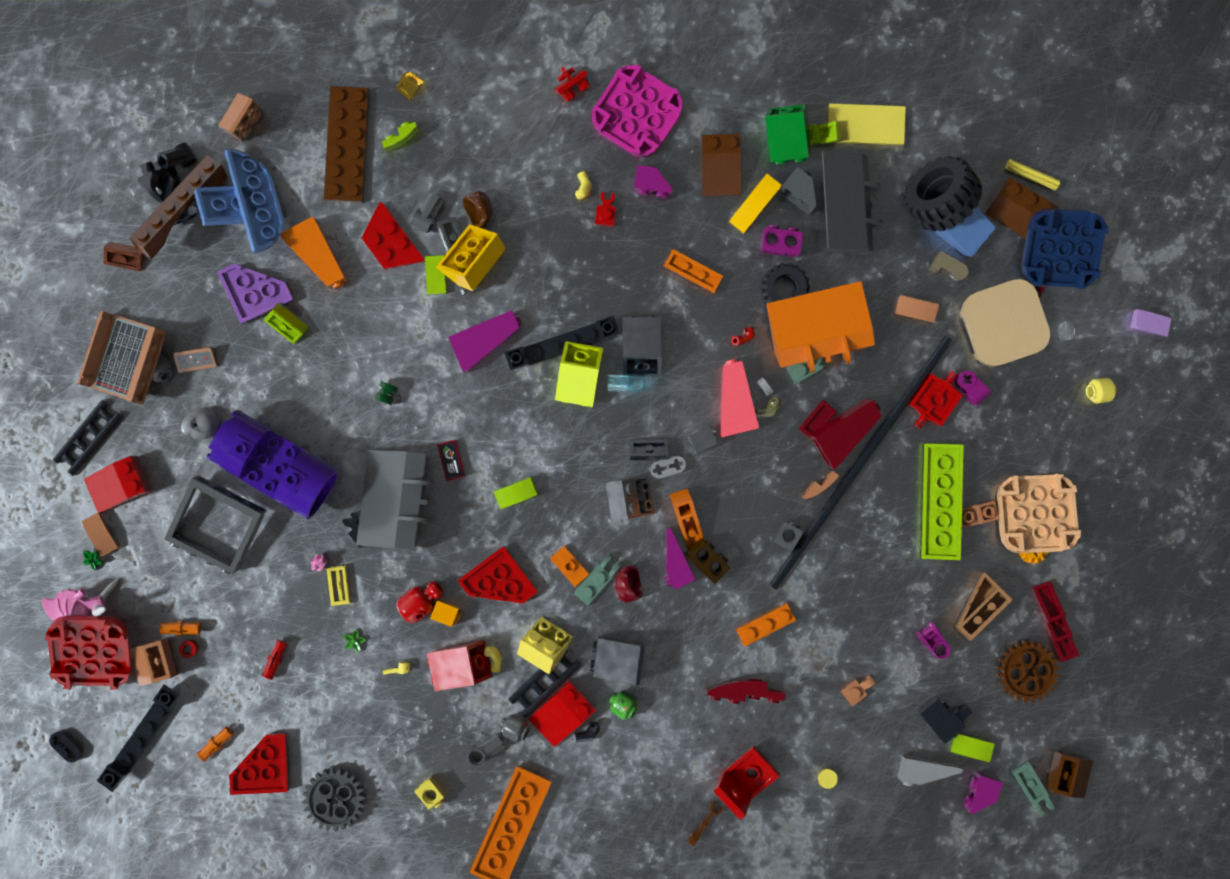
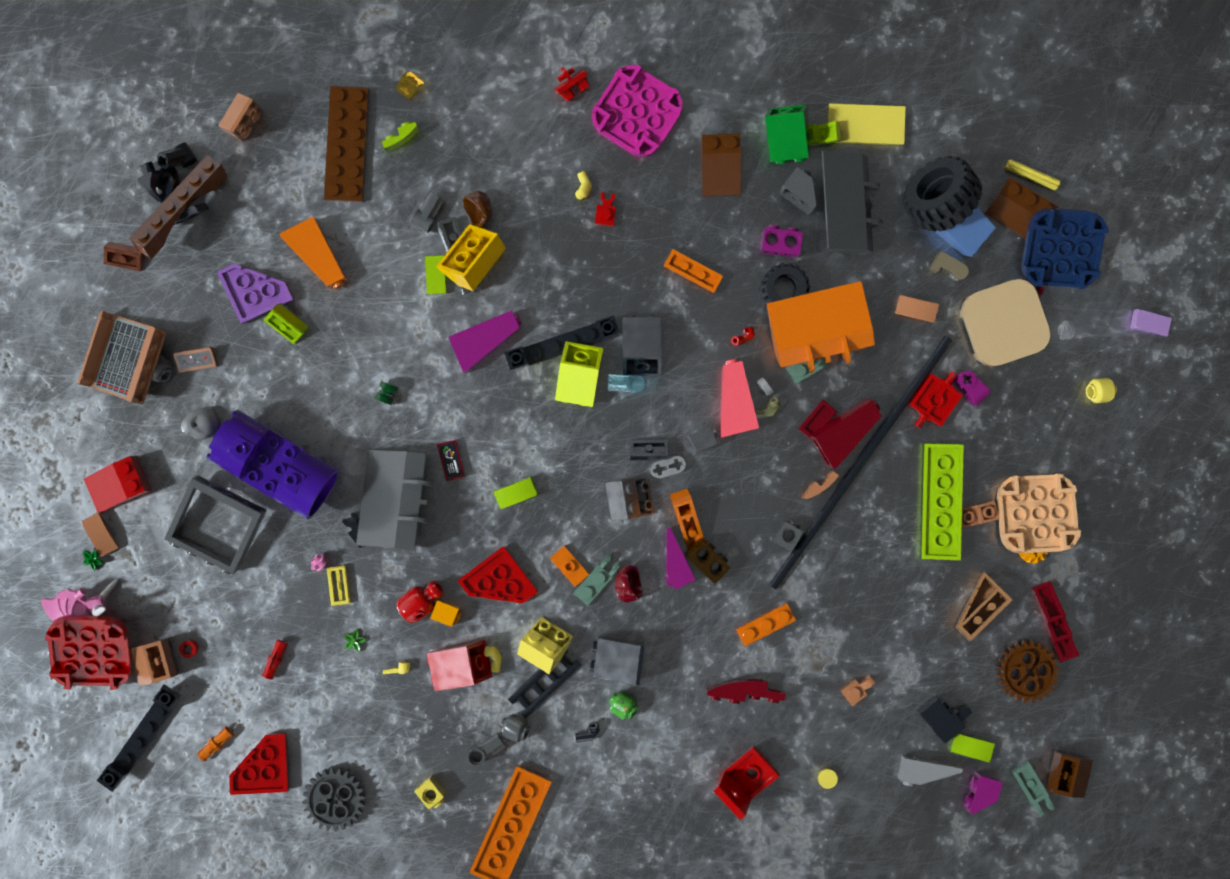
black beam [49,730,84,763] -> none
black bar [53,400,122,476] -> none
orange pin [160,621,202,636] -> none
medium blue plate [194,149,284,254] -> none
red wing [361,202,425,270] -> none
red slope [528,679,596,747] -> none
magenta slope [634,165,673,199] -> none
reddish brown piece [687,801,722,846] -> none
yellow slope [729,174,782,234] -> none
magenta piece [916,621,951,659] -> none

